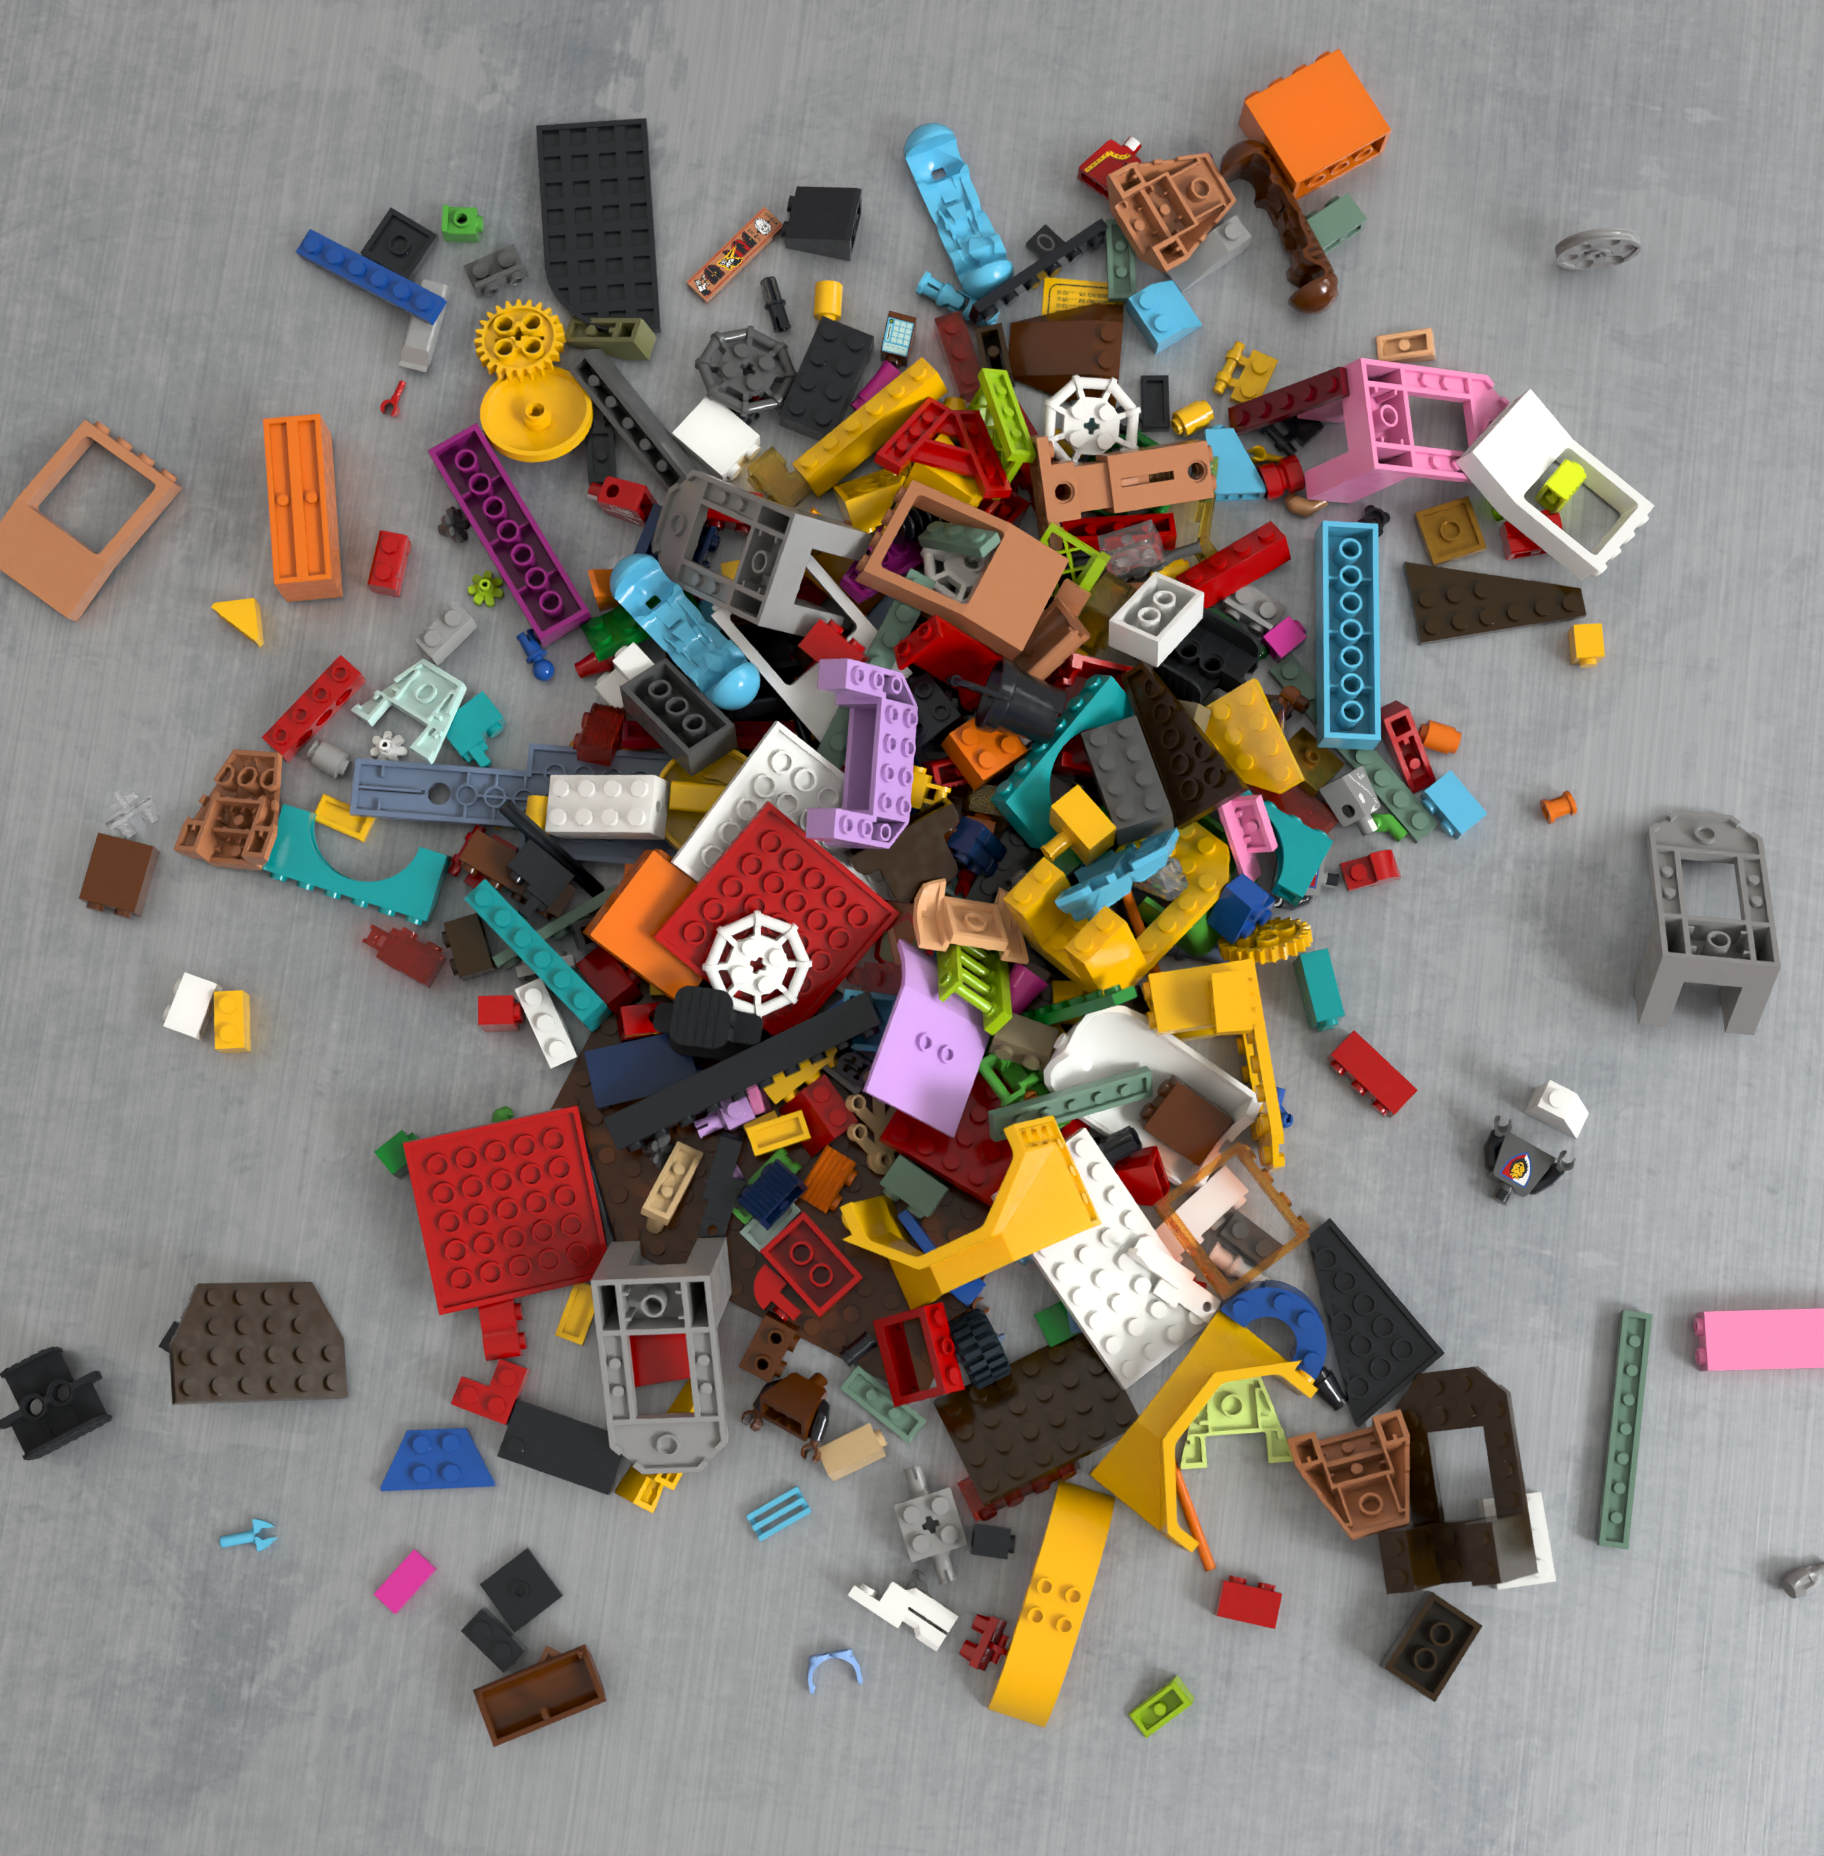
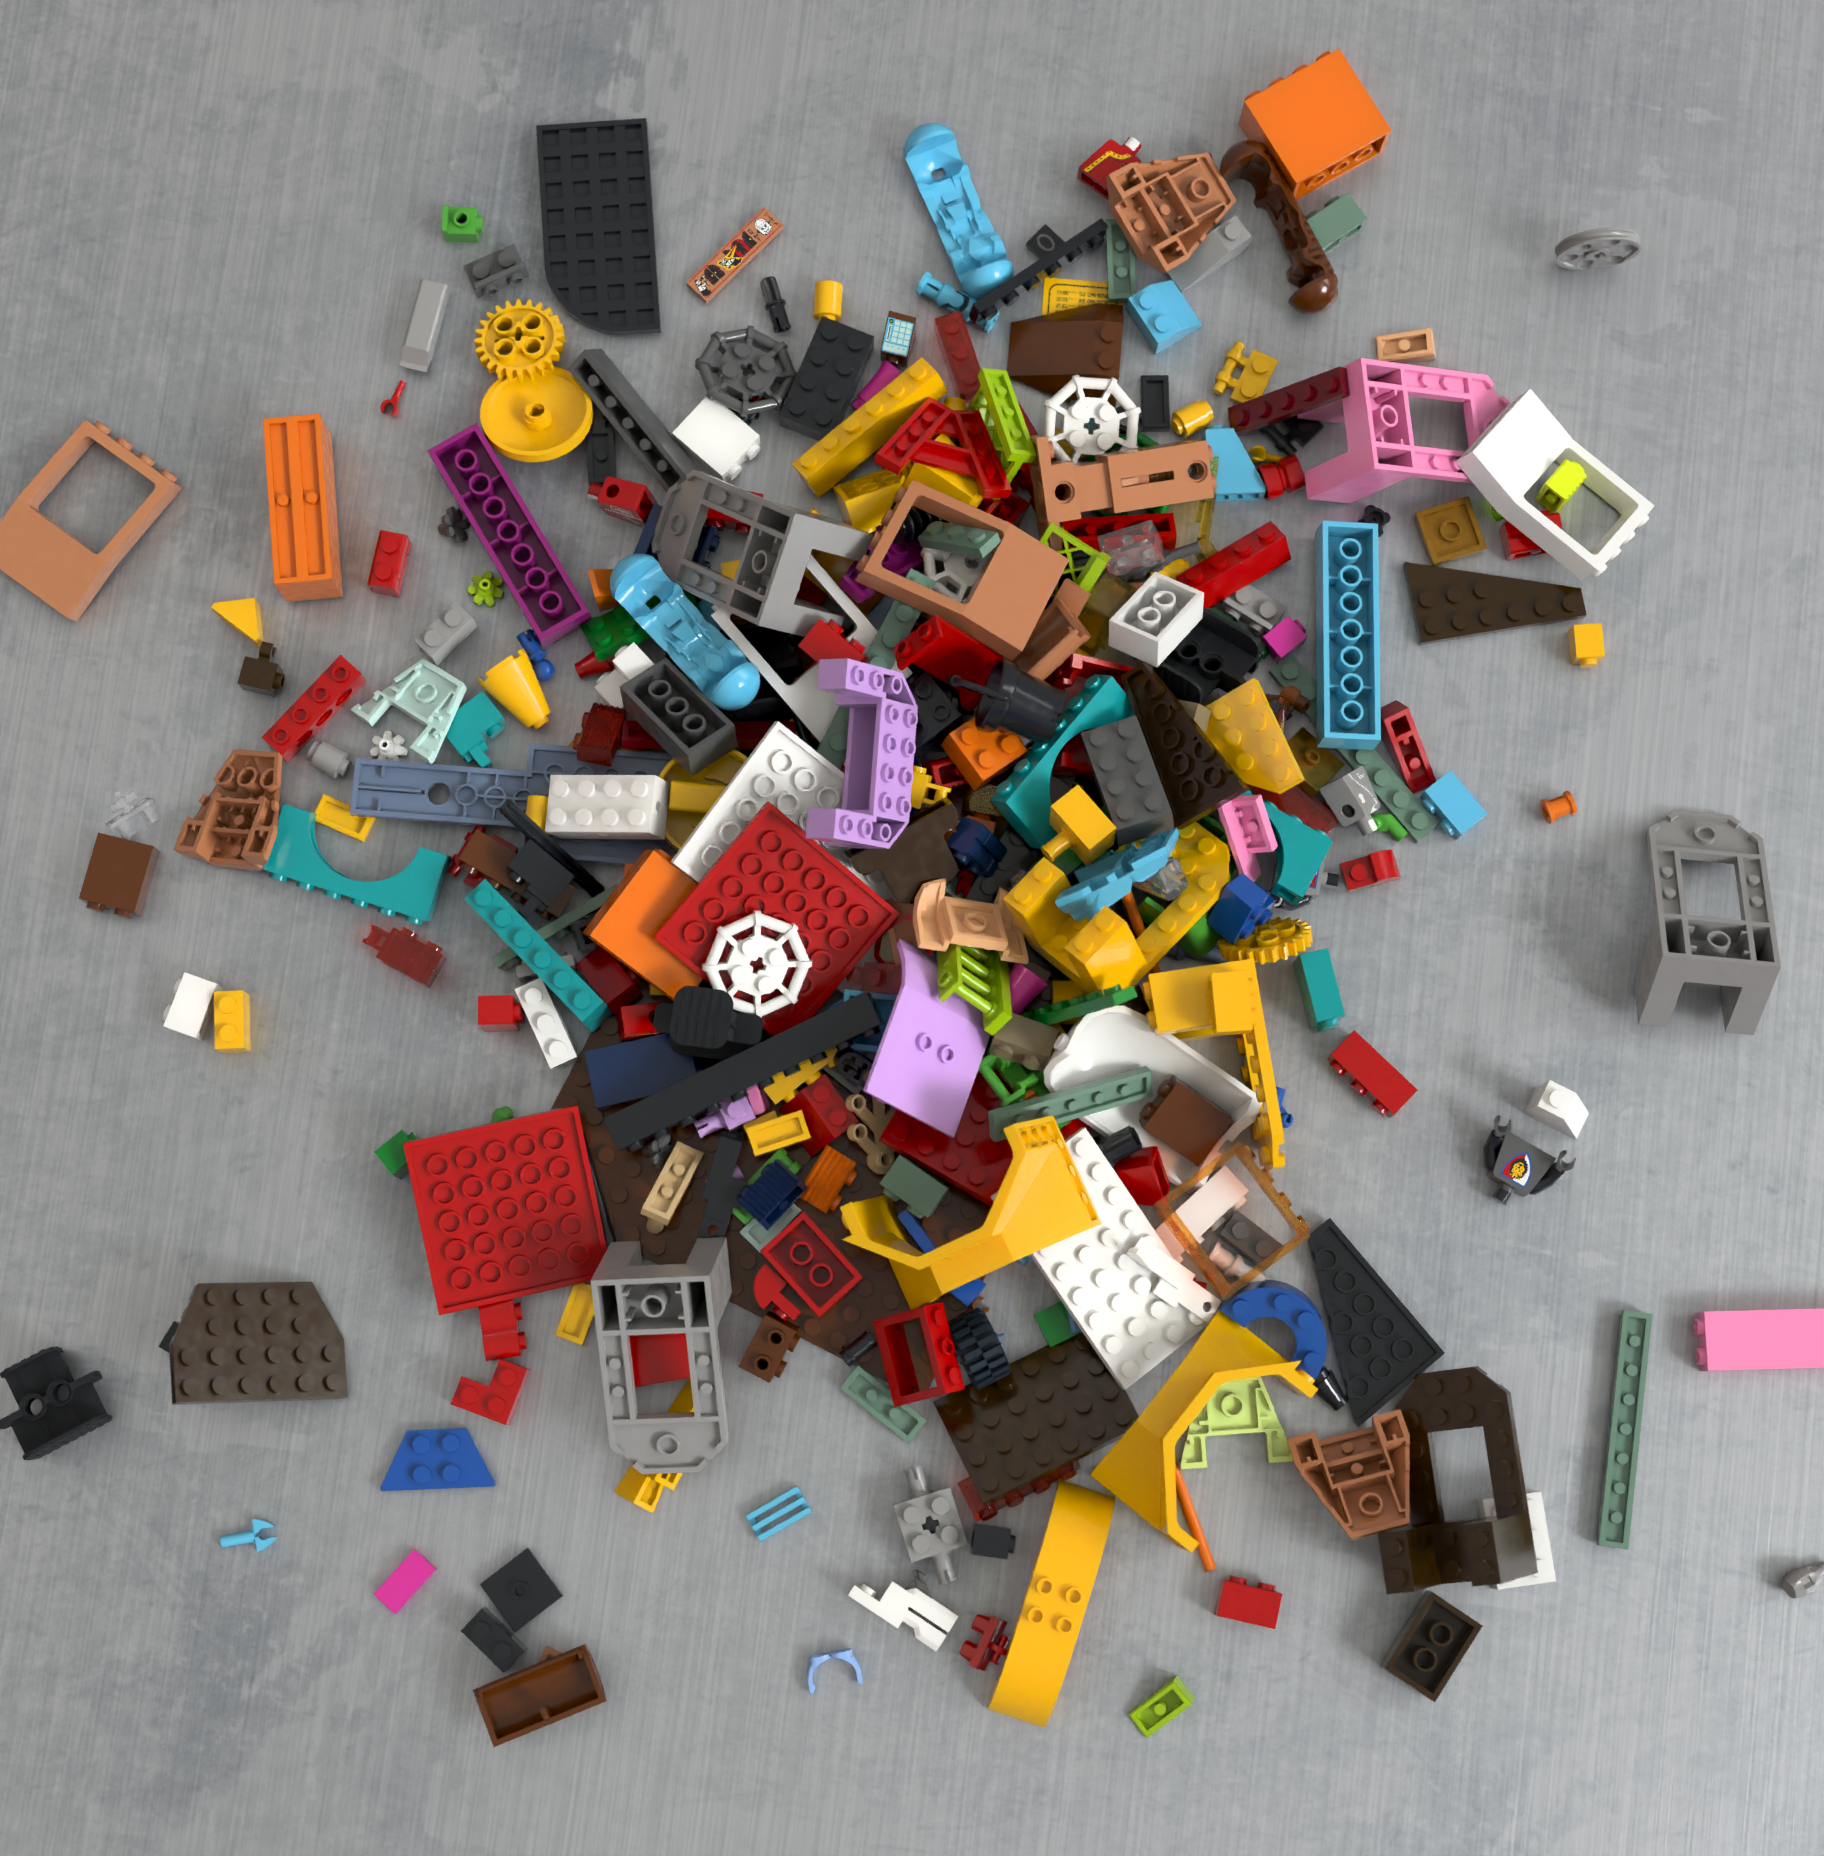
blue plate [296,229,447,326] -> none
black plate [361,208,439,281] -> none
dark brown brick [441,913,497,981] -> none
black brick [497,1400,625,1495] -> none
olive slope [564,318,657,360] -> none
reddish brown torso [742,1372,830,1464] -> none
clear yellow brick [747,446,810,508] -> none
black slope [781,186,862,261] -> none
tan brick [818,1423,887,1481] -> none
dark brown brick [974,322,1015,387] -> none
medium nougat arm [1284,493,1328,517] -> none
orange brick [1418,719,1462,755] -> none
none -> dark brown brick [237,641,285,698]
none -> yellow cone [477,648,551,730]

